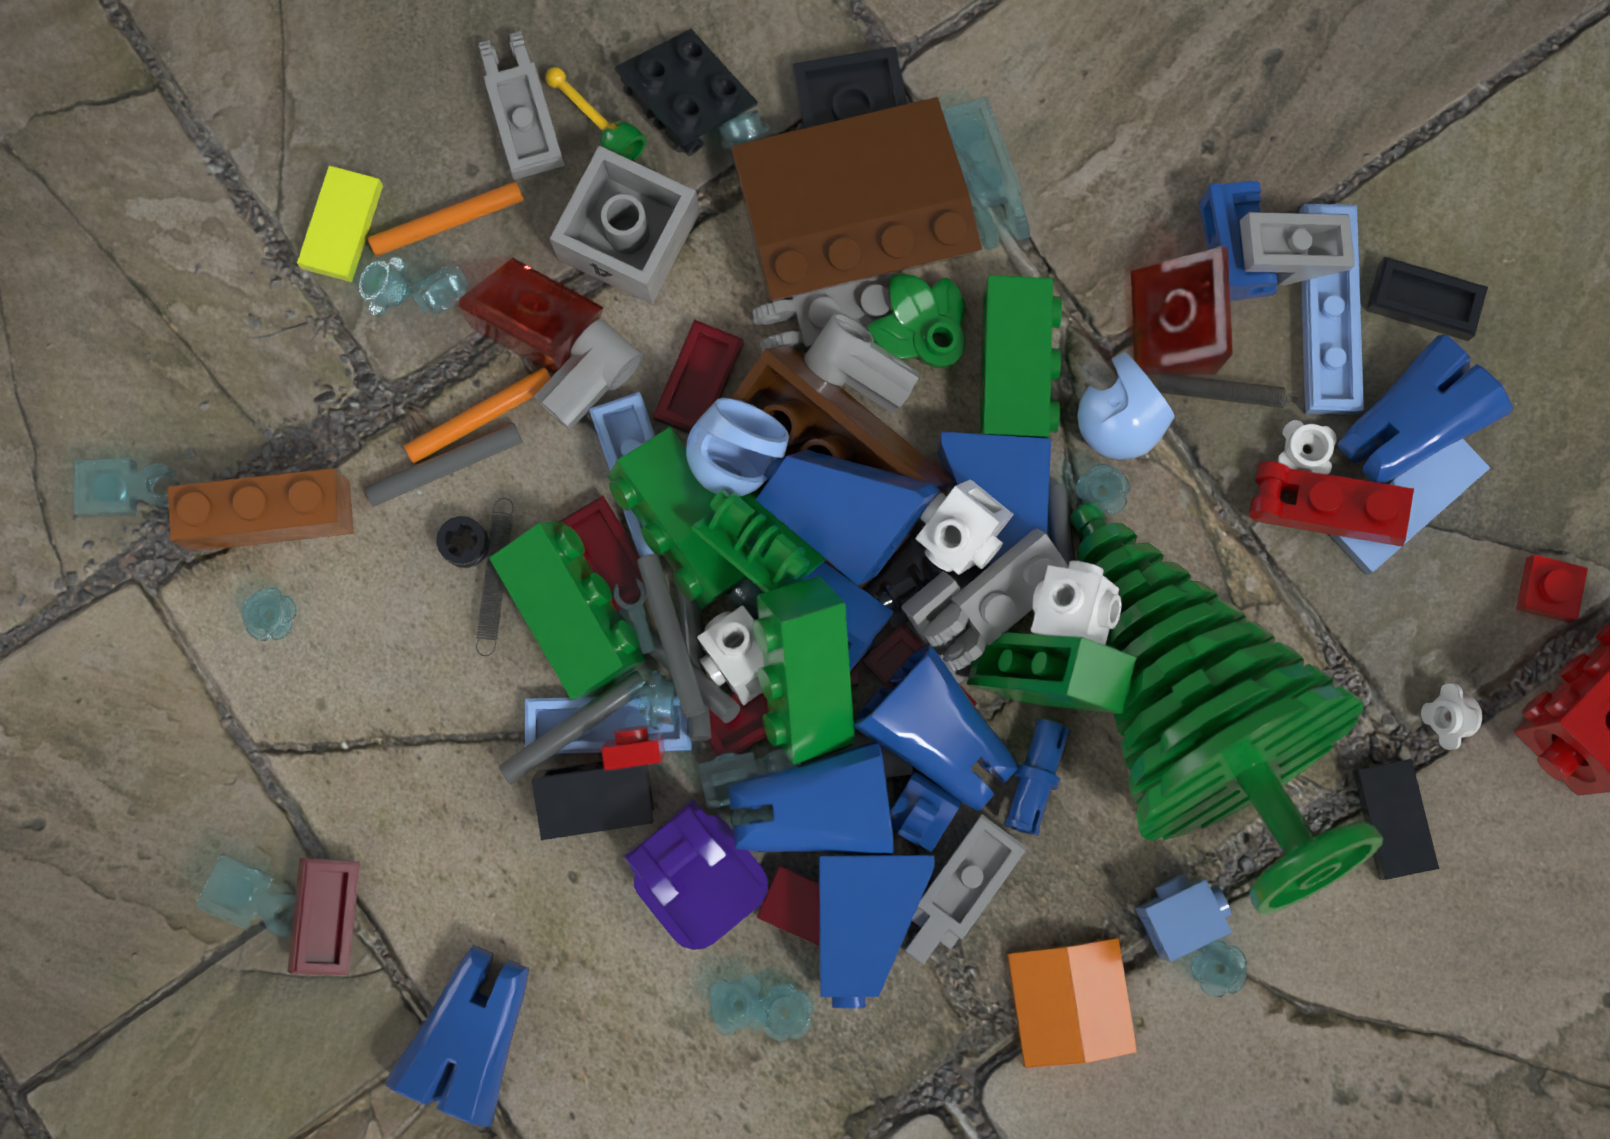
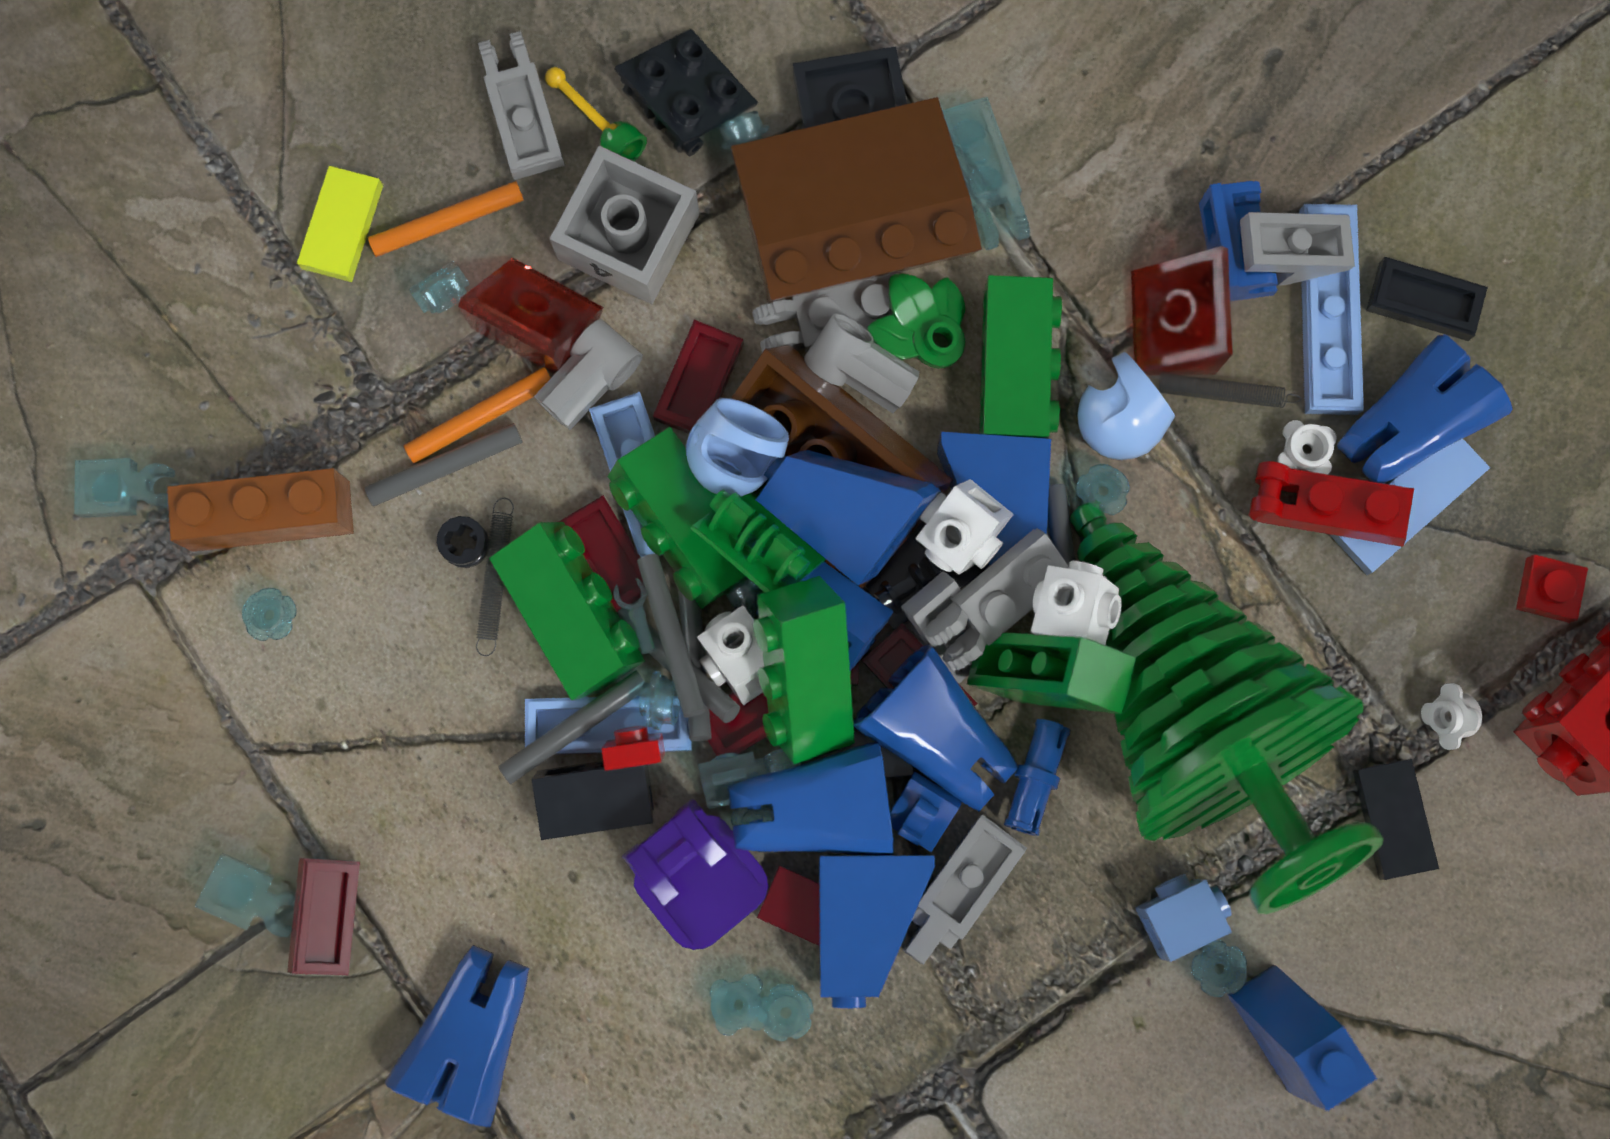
clear light blue plate [359,257,411,317] -> none
orange slope [1007,938,1137,1068] -> none
none -> blue slope [1227,965,1377,1111]

